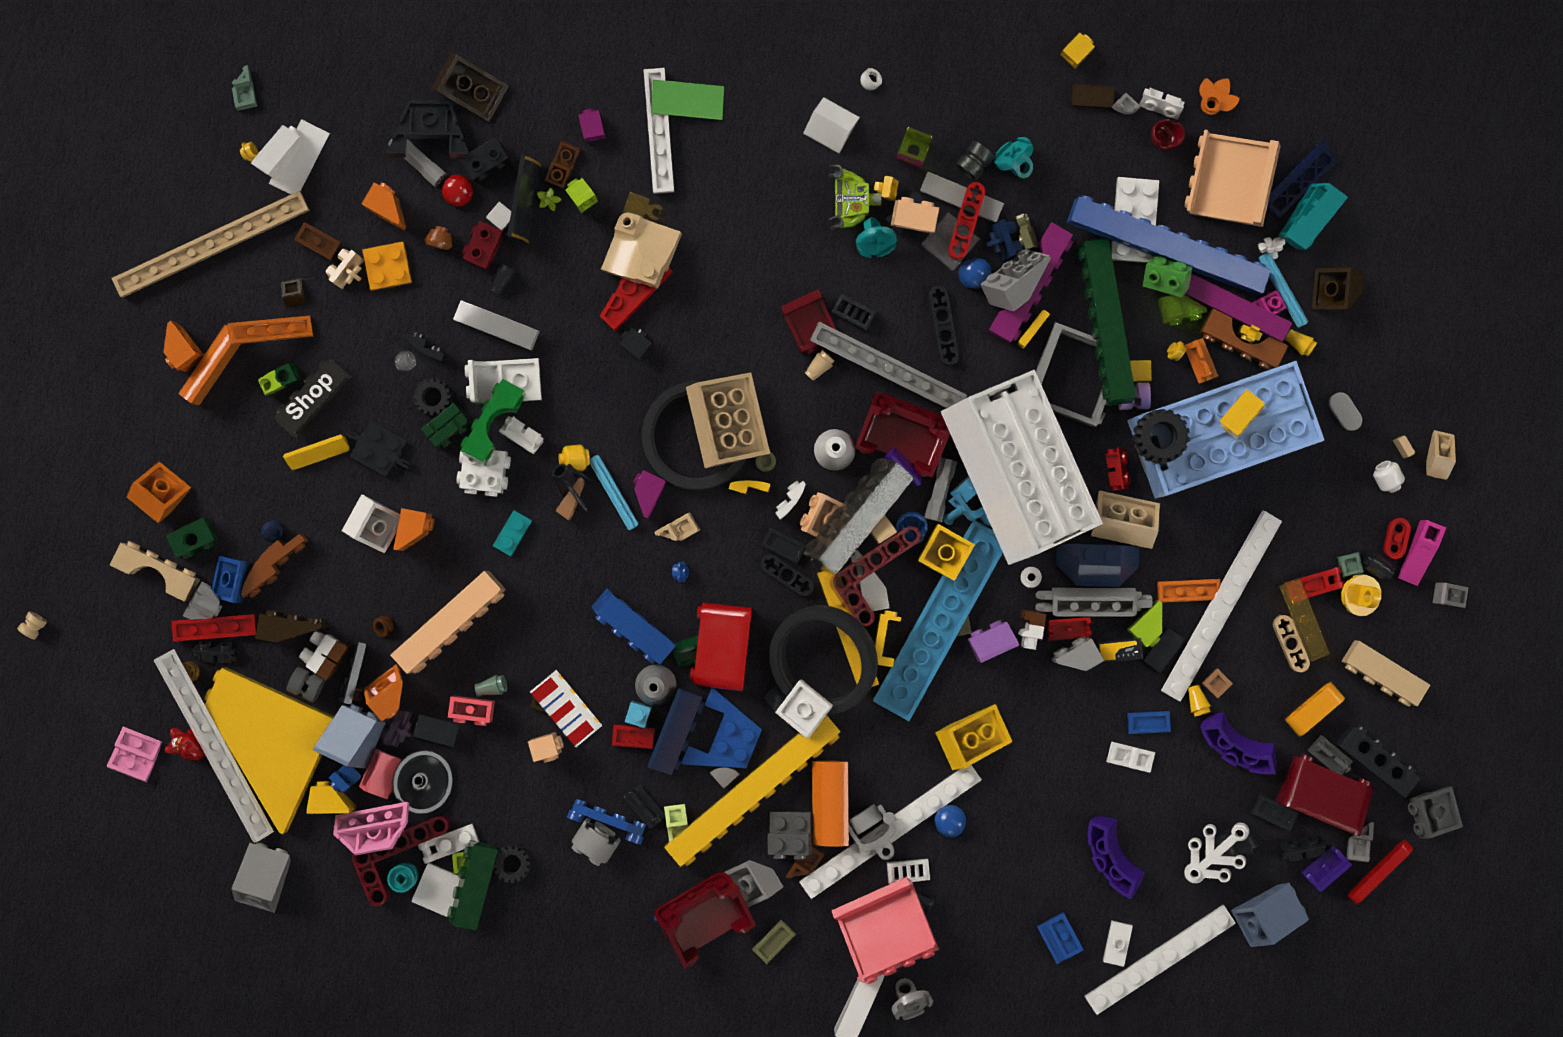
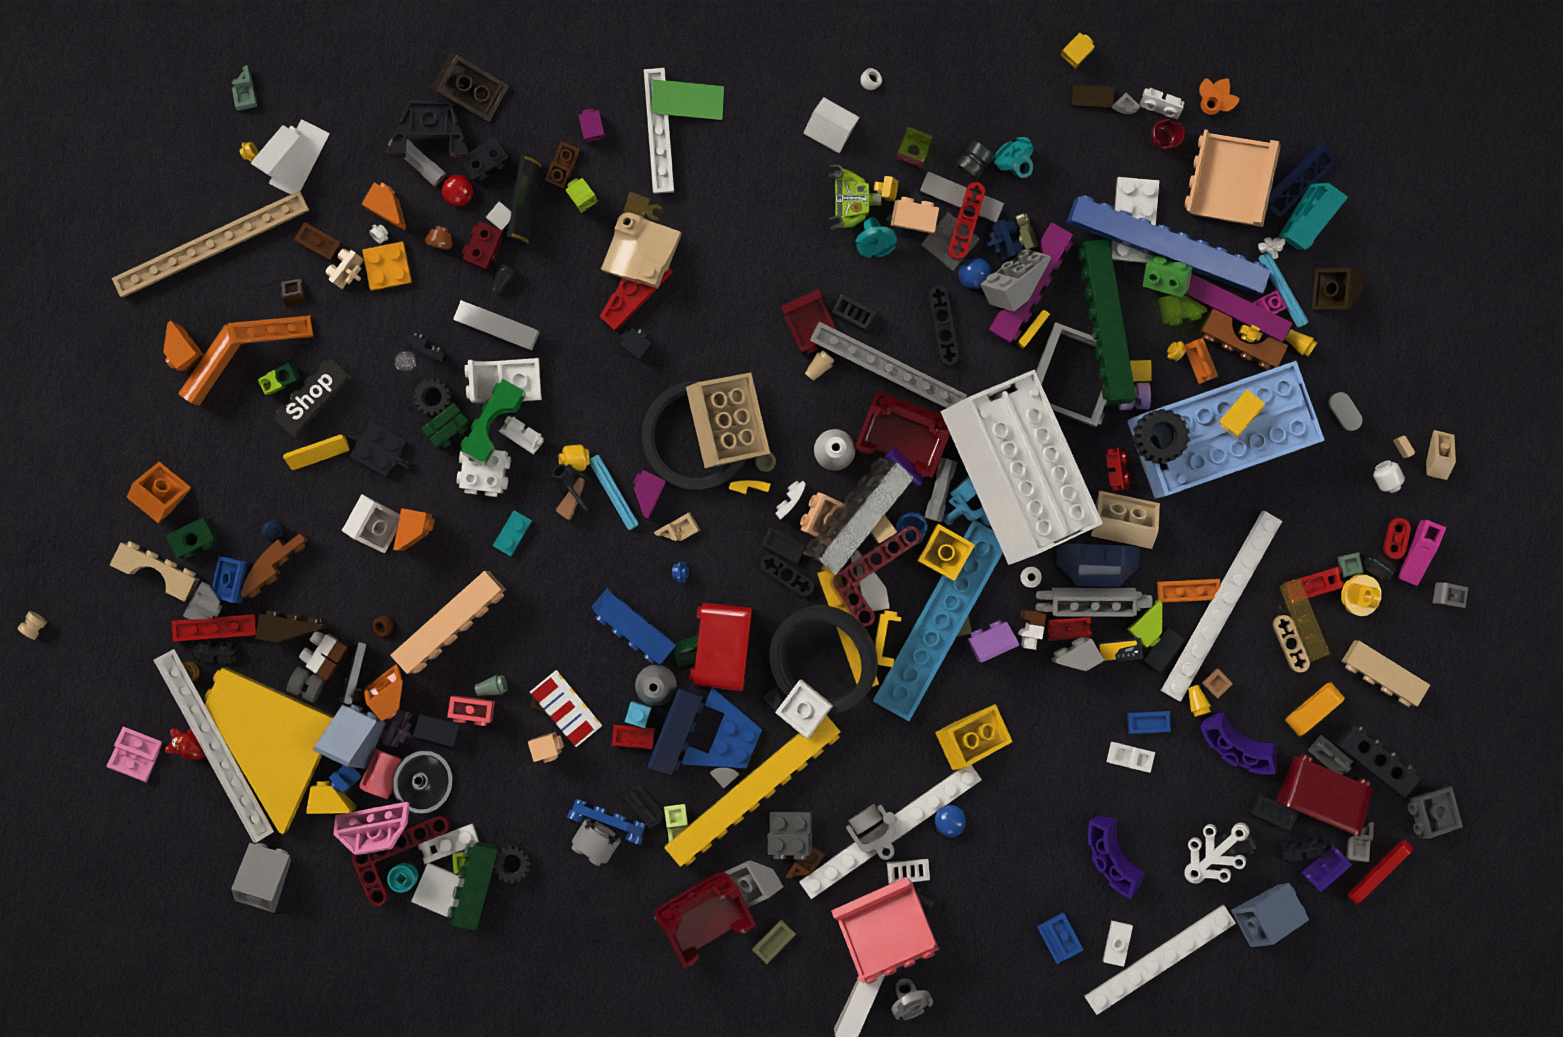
lime plant [537,188,561,211] -> none
orange brick [812,760,849,847] -> none
none -> white plate [369,225,388,244]

